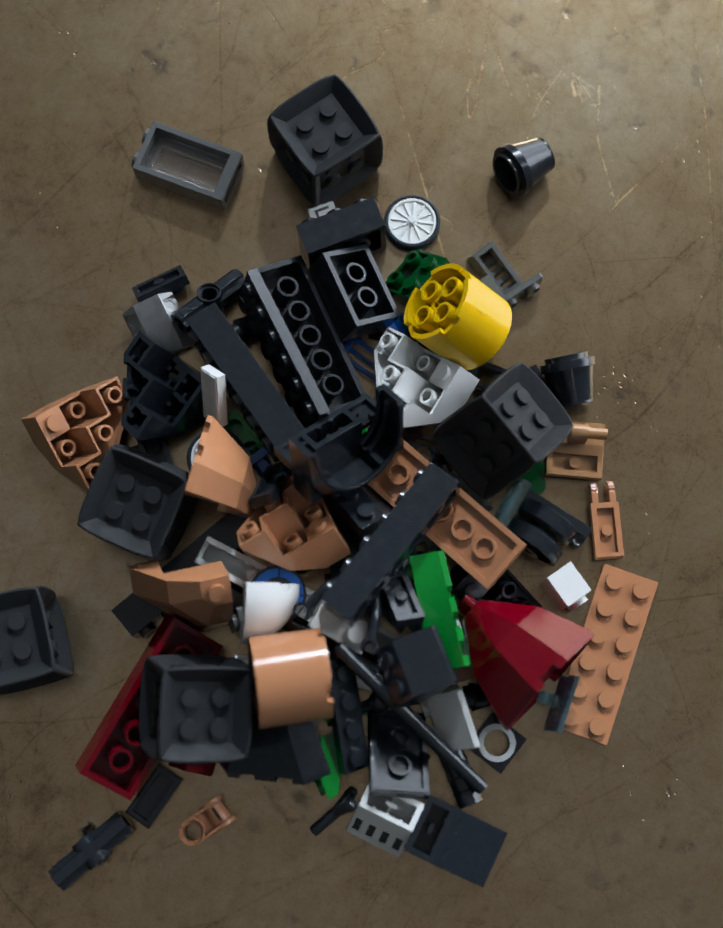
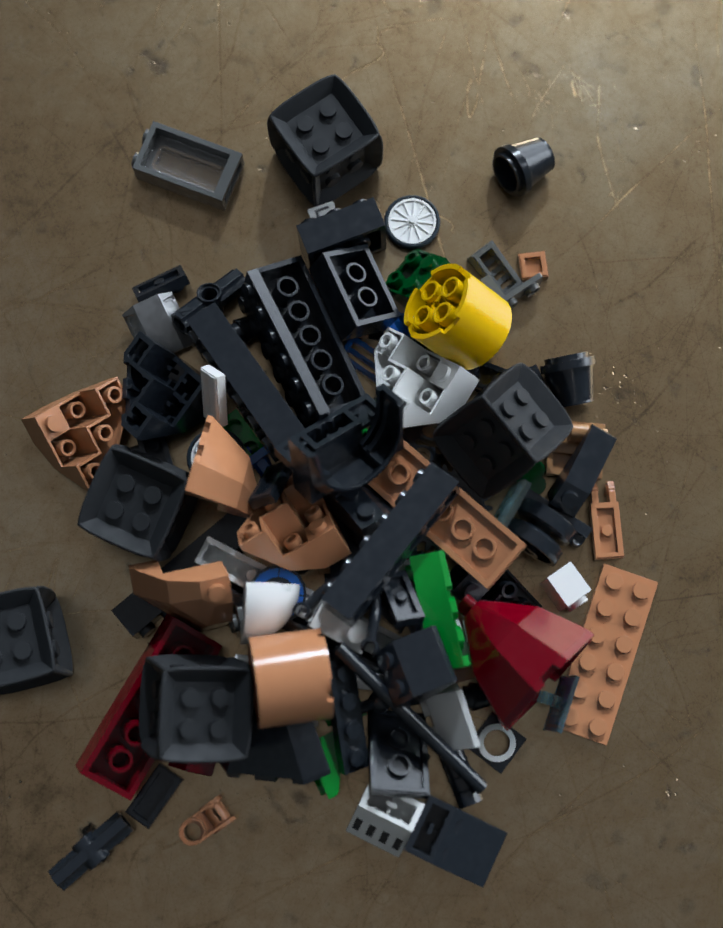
black piece [310,786,358,836] -> none
none -> nougat tile [517,251,549,282]
none -> black slope [547,424,617,517]

